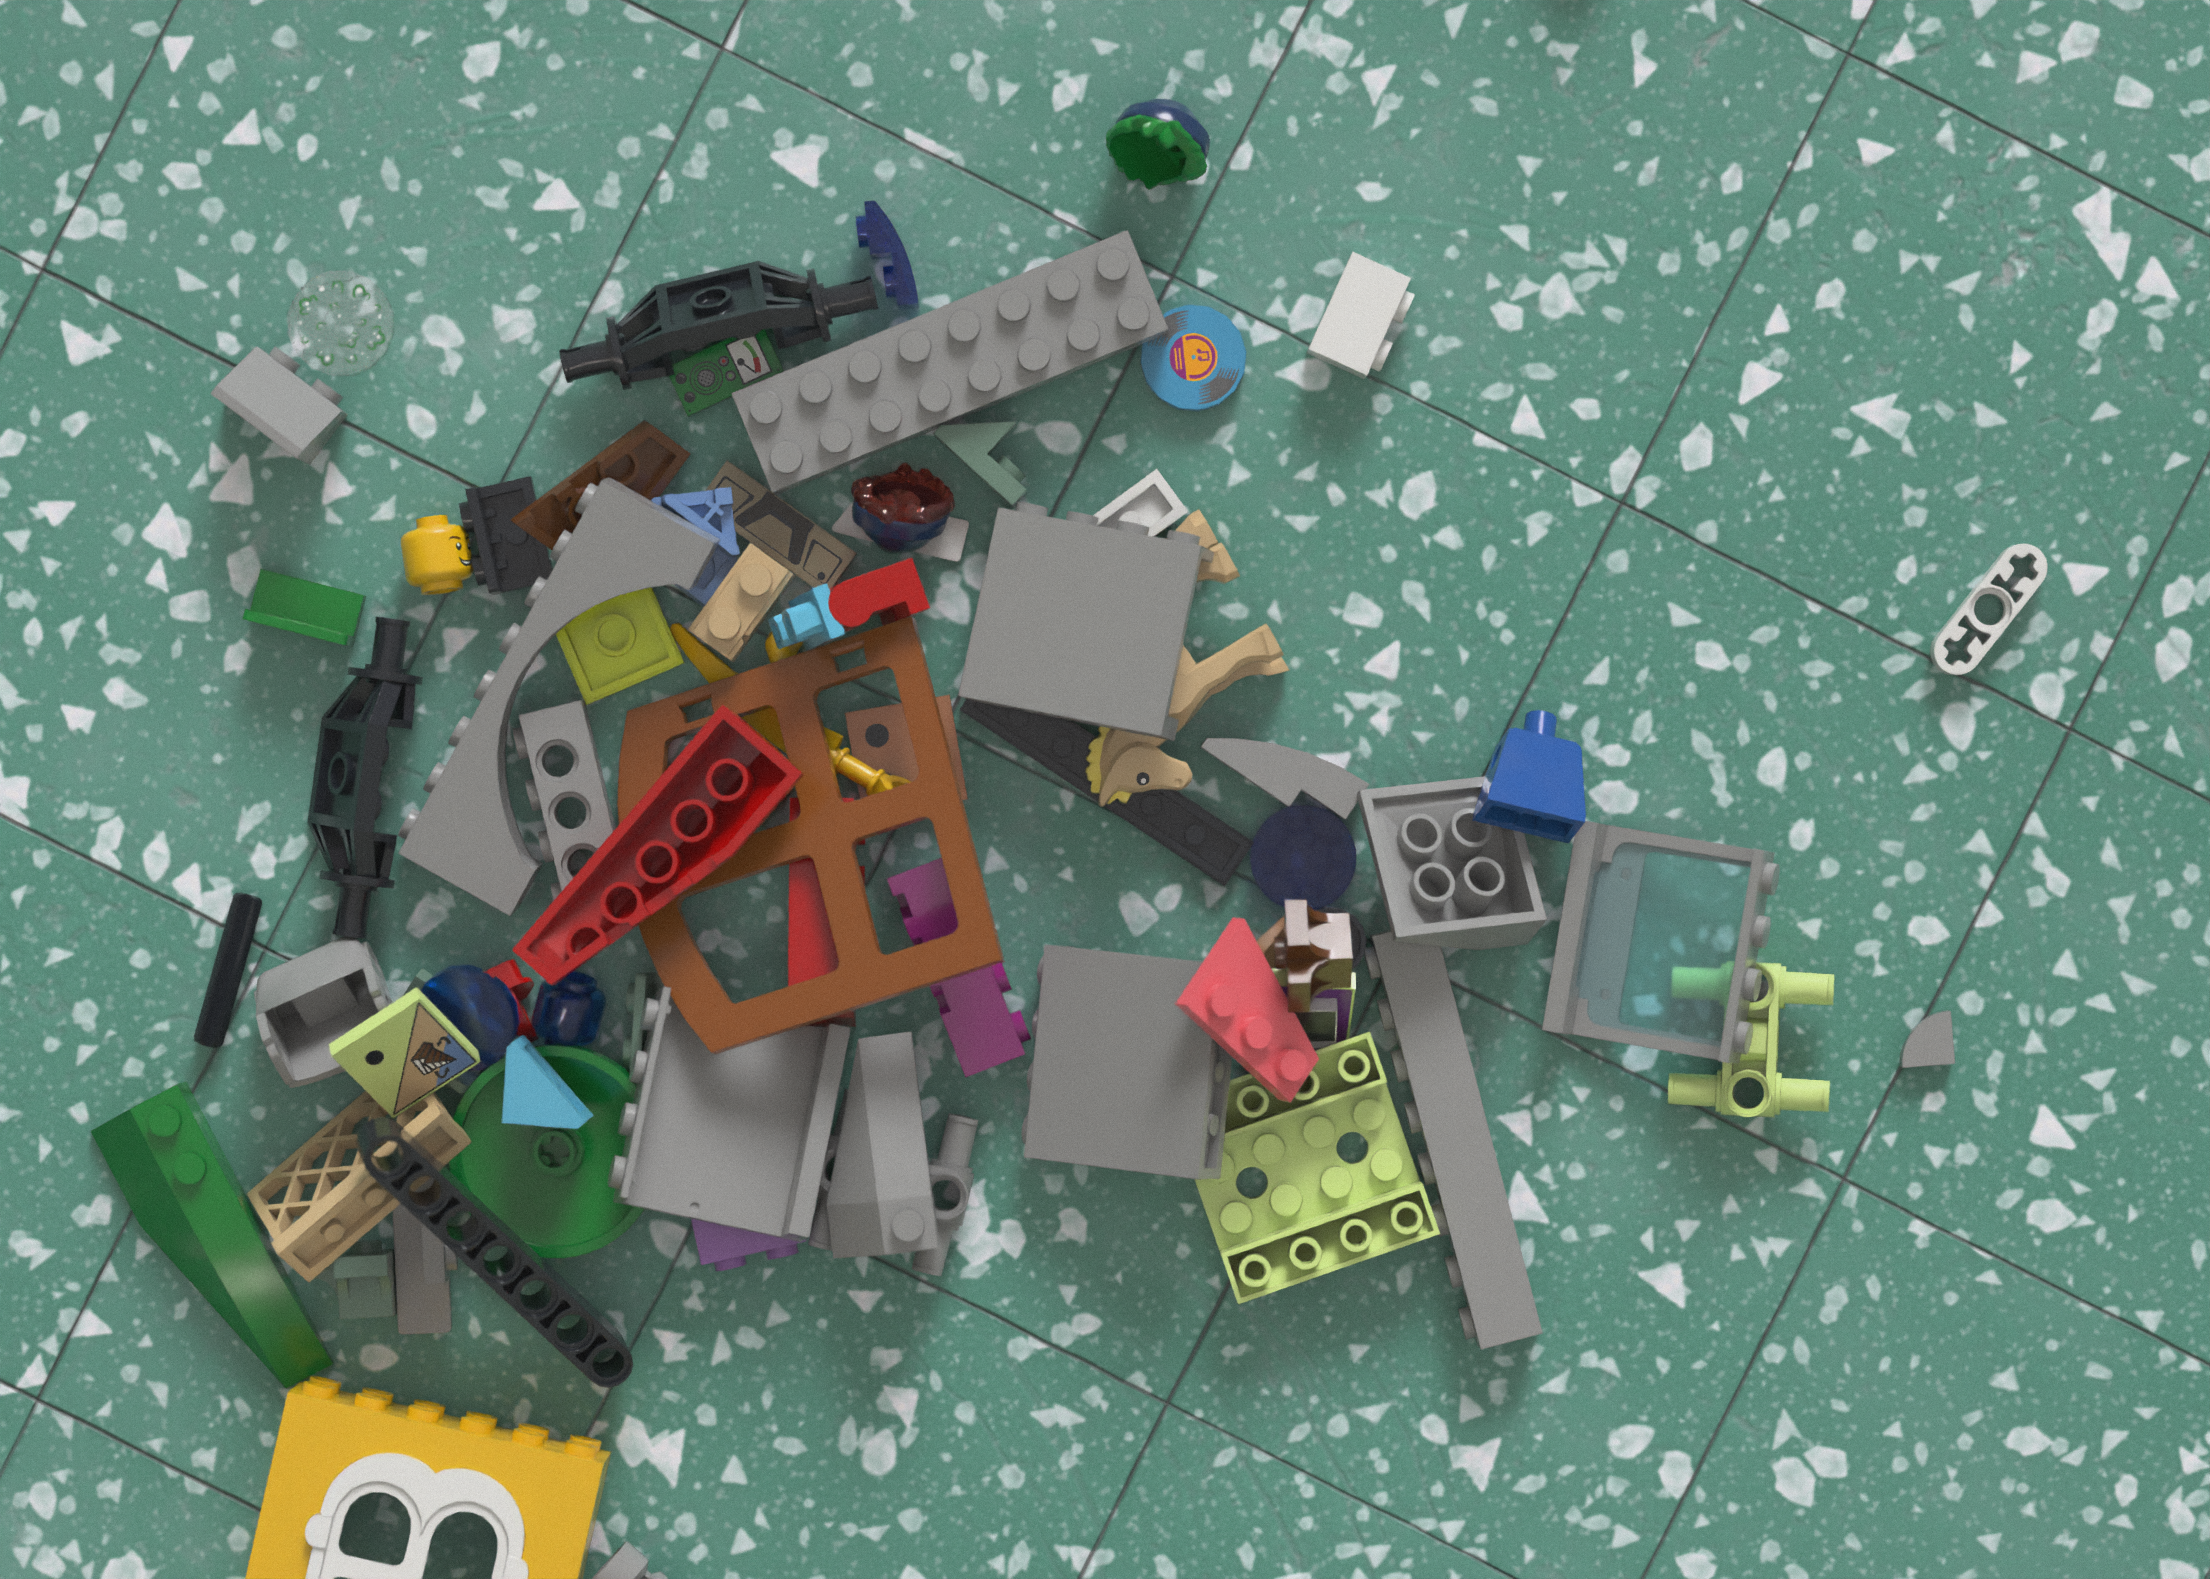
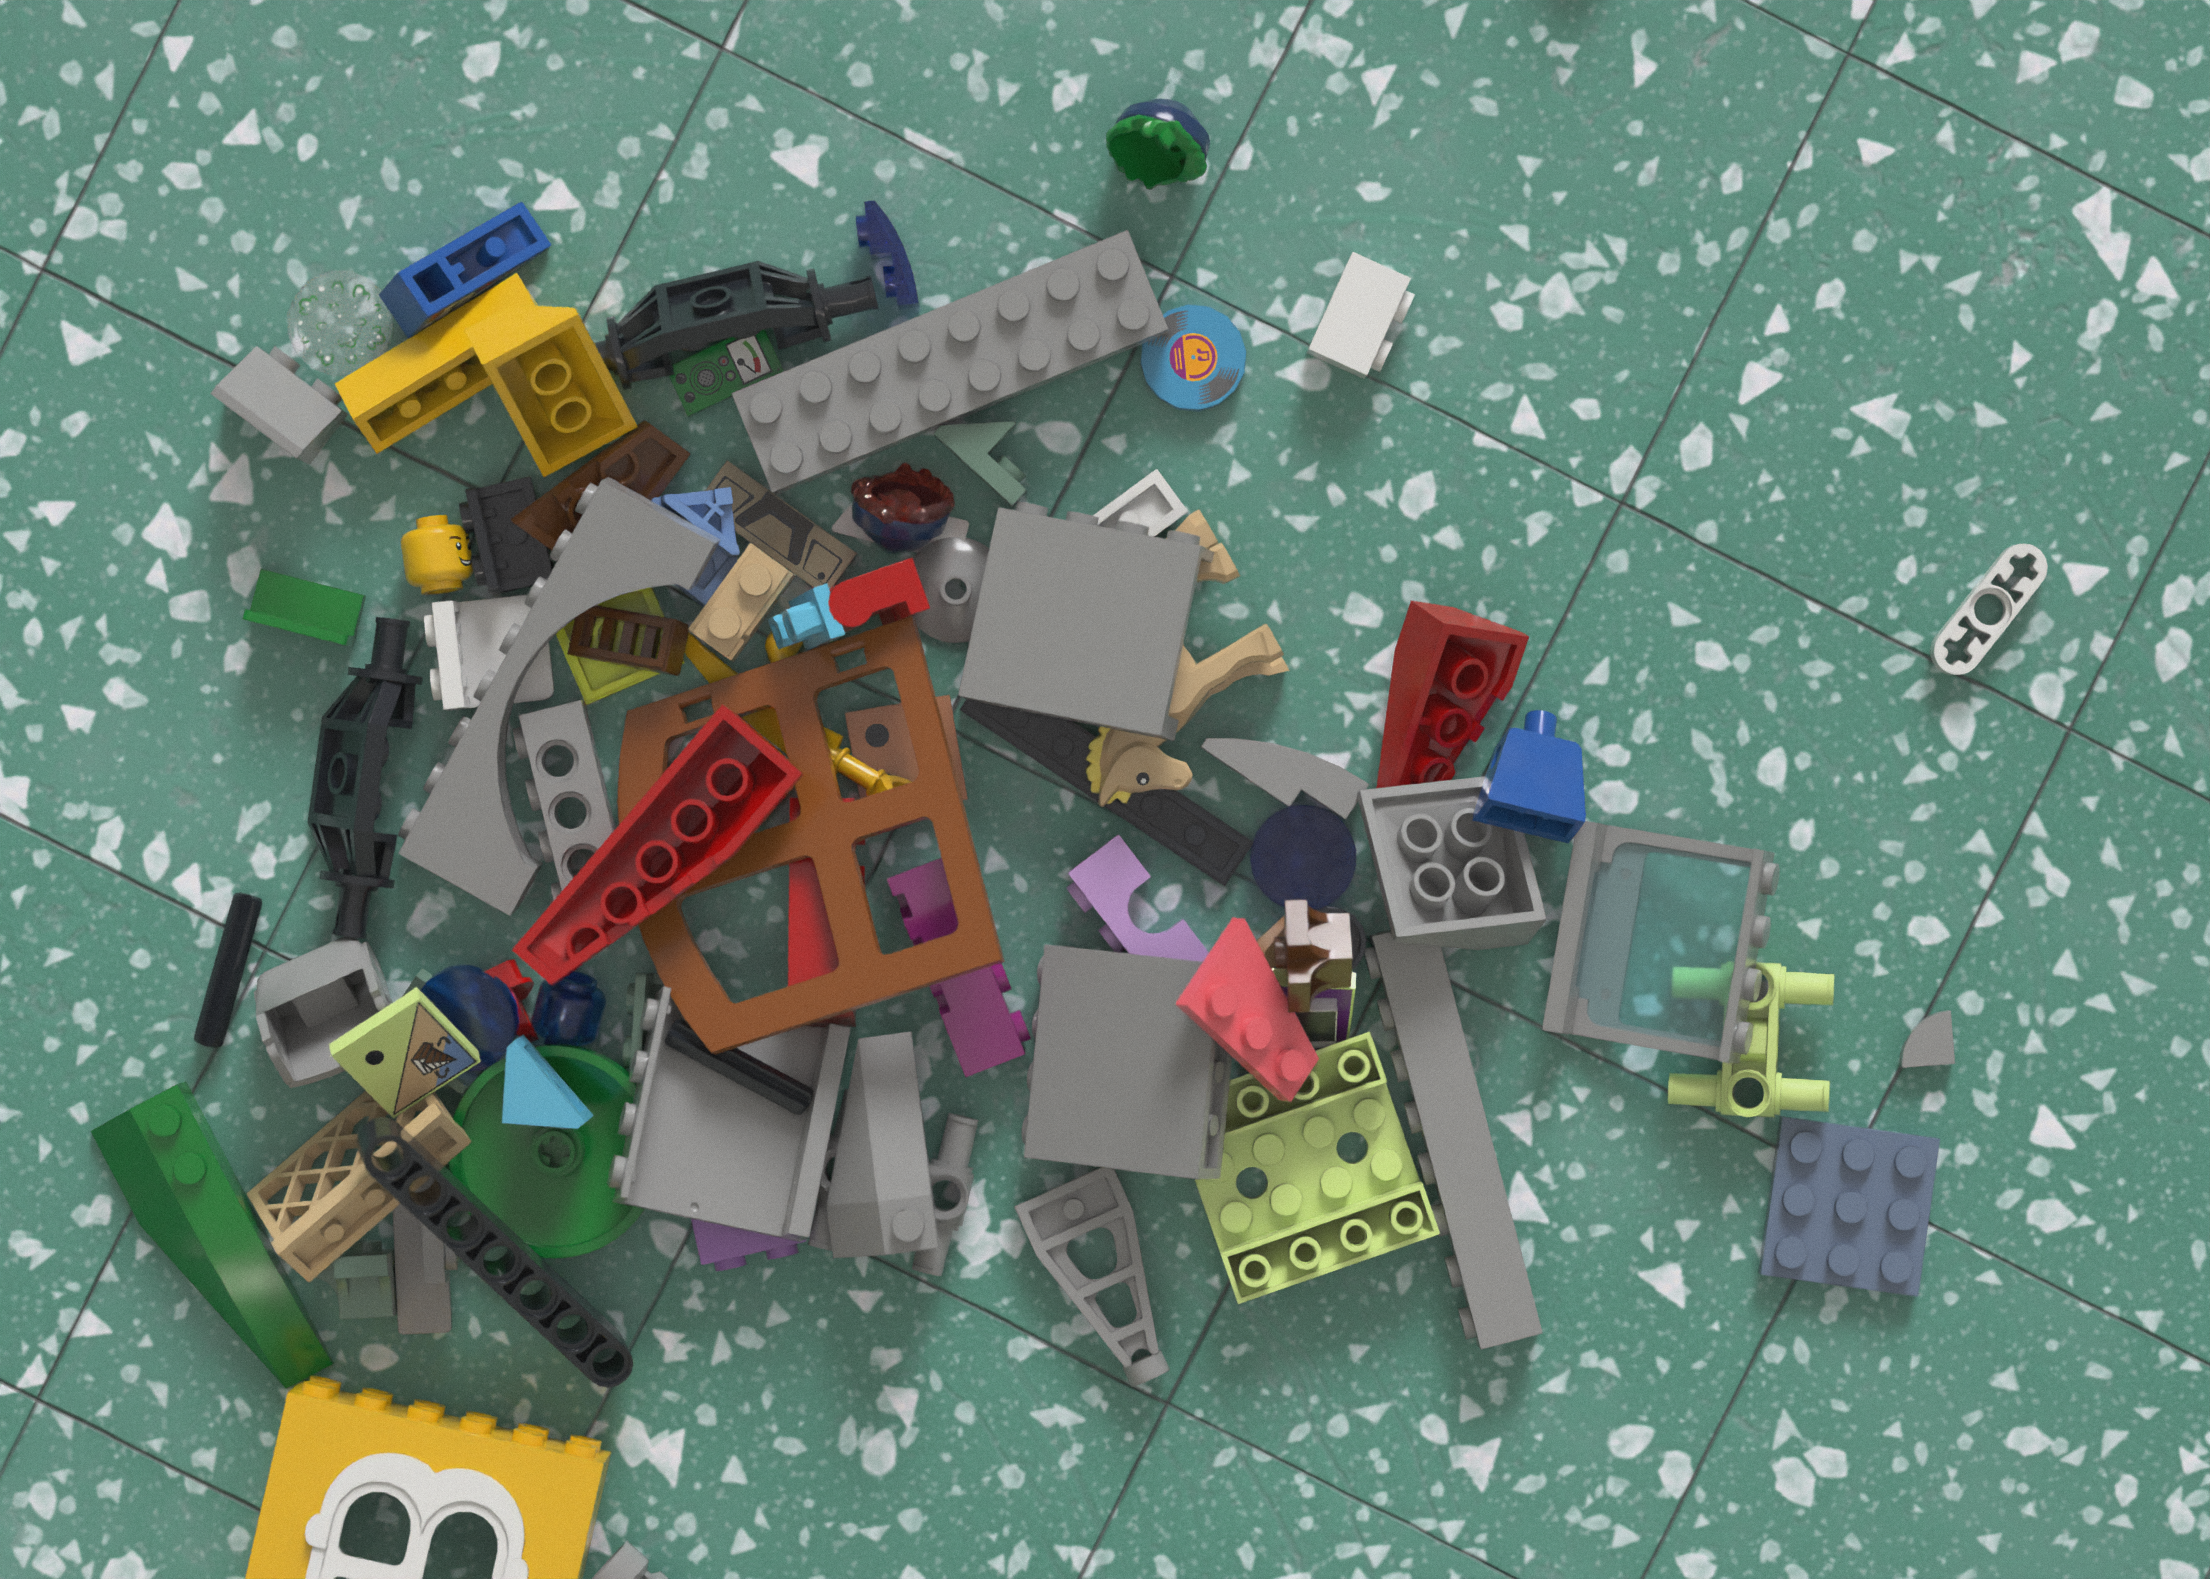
none -> yellow brick [335,273,538,454]
none -> blue slope [379,201,551,339]
none -> white bracket [424,595,554,711]
none -> yellow slope [464,305,638,477]
none -> reddish brown slope [567,605,689,676]
none -> black axle [664,1018,813,1115]
none -> light grey dish [913,537,989,643]
none -> light grey plate [1014,1167,1170,1387]
none -> lavender arch [1066,834,1209,962]
none -> red wedge [1376,600,1529,788]
none -> sand blue plate [1758,1116,1940,1297]

